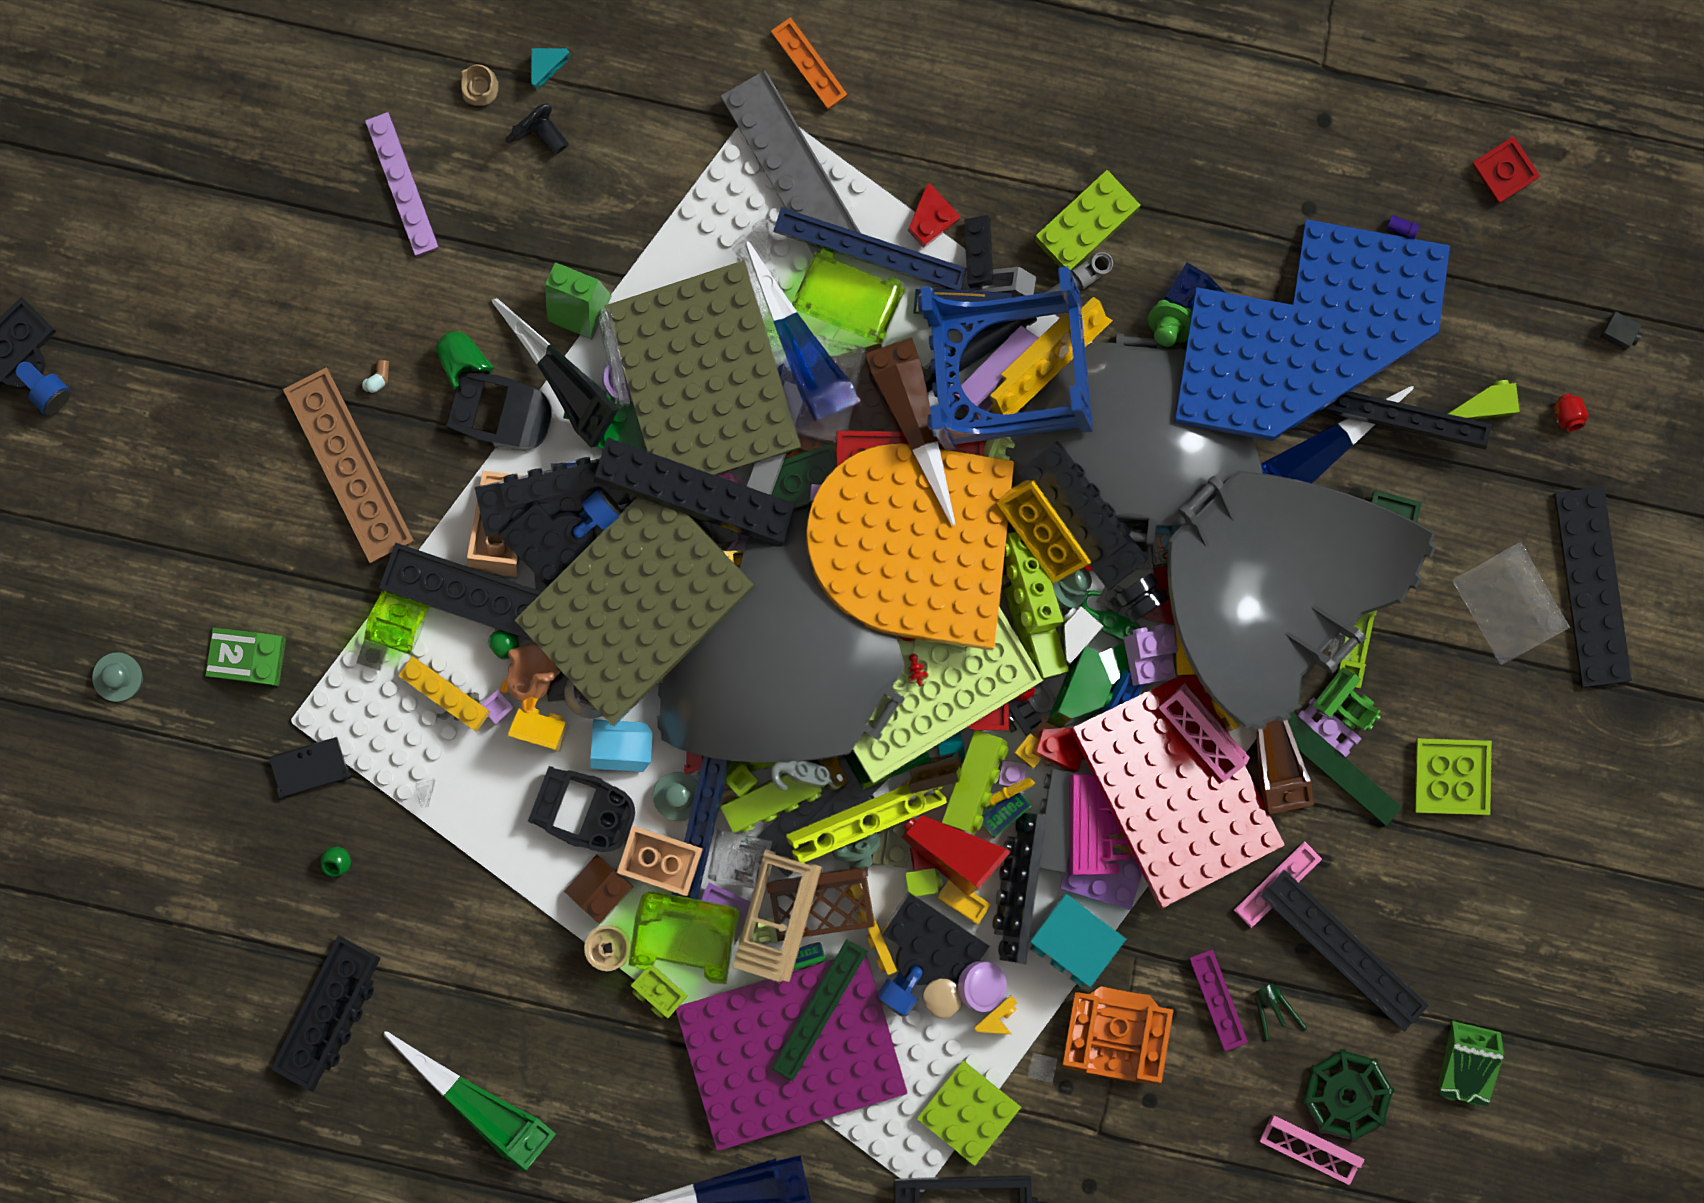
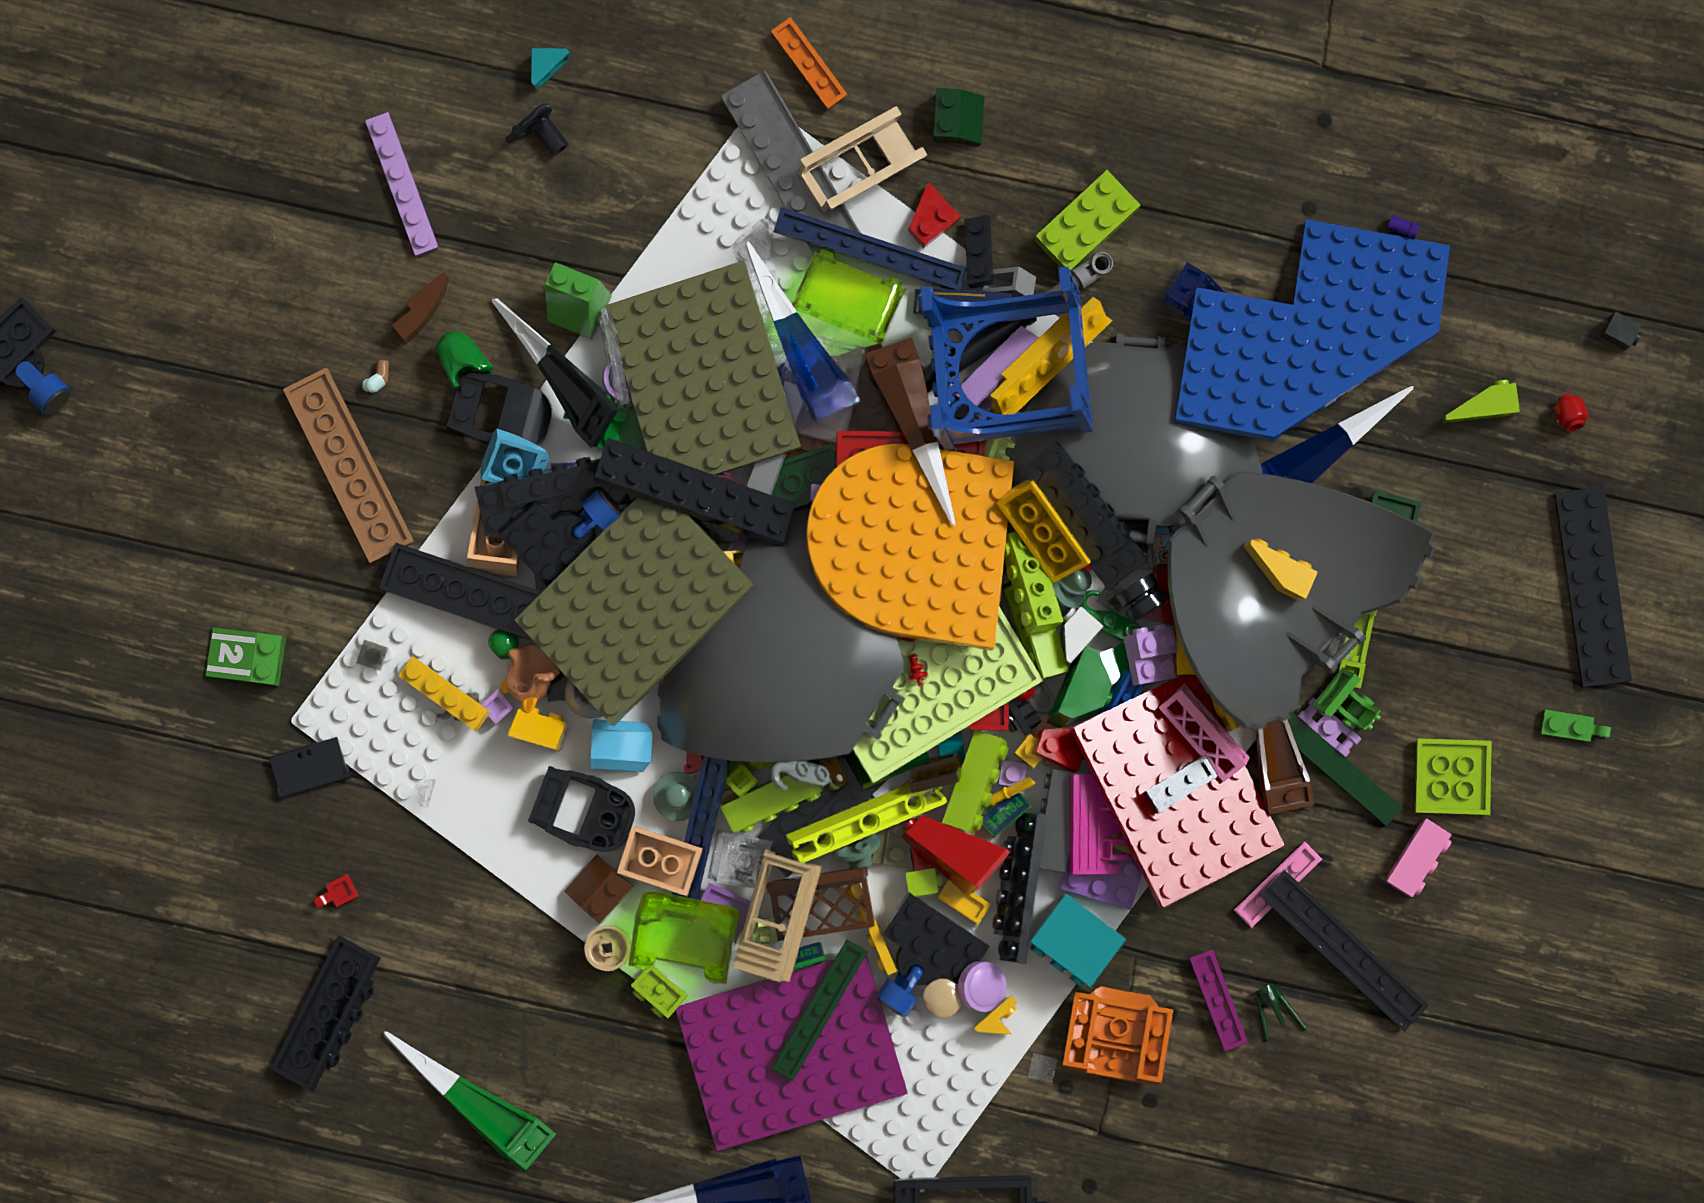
sand green plate [92,653,143,702] -> none
green piece [320,846,351,877] -> none
clear neon green slope [364,591,430,655] -> none
tan hair [461,64,498,106] -> none
lime plate [916,1060,1021,1166] -> none
bright green plate [1148,300,1192,347] -> none
bright pink fence [1259,1115,1365,1185] -> none
dark green plate [1301,1049,1395,1143] -> none
black plate [1318,391,1492,450] -> none
slope [1438,1021,1504,1106] -> none
clear slope [1452,542,1570,665] -> none
red plate [1472,136,1541,204] -> none
none -> red plate [313,874,359,909]
none -> reddish brown slope [392,272,449,343]
none -> medium azure slope [480,429,550,483]
none -> tan piece [797,106,927,213]
none -> dark green slope [933,88,985,145]
none -> plate [1143,755,1218,814]
none -> yellow slope [1243,538,1318,601]
none -> bright pink brick [1384,818,1452,897]
none -> bright green plate [1540,710,1611,742]

